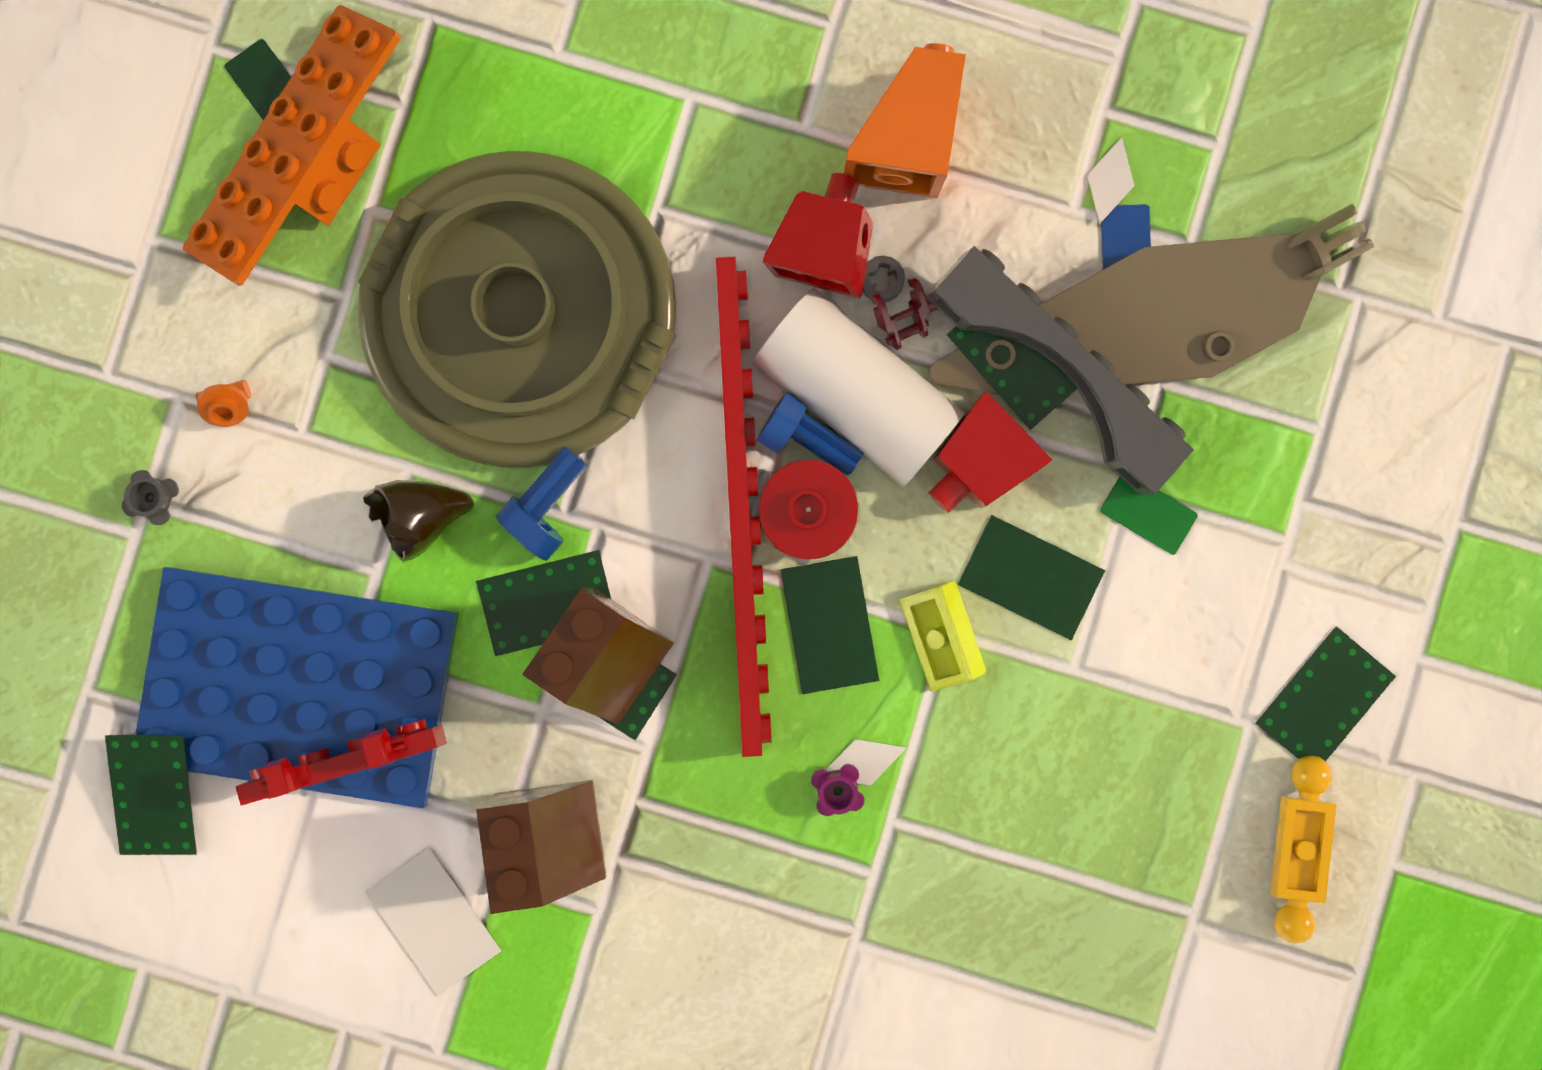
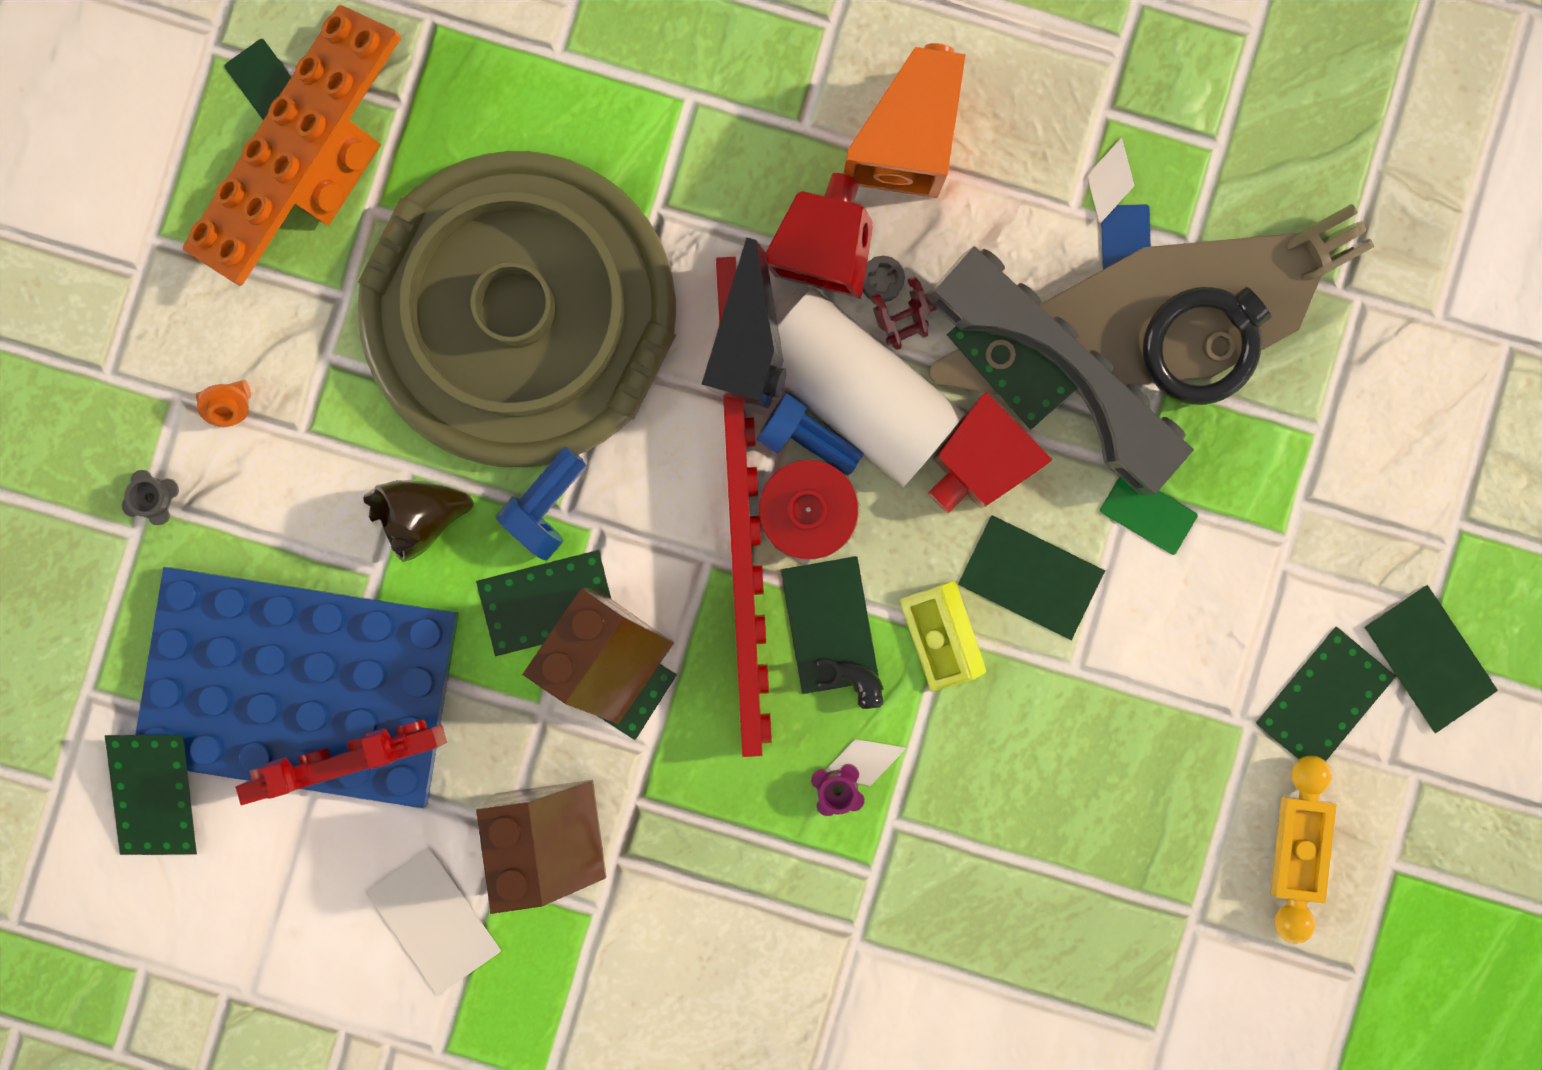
none -> black slope [701,237,786,409]
none -> black arm [814,658,884,709]
none -> black piece [1143,286,1272,405]
none -> dark green sticker [1364,585,1498,734]

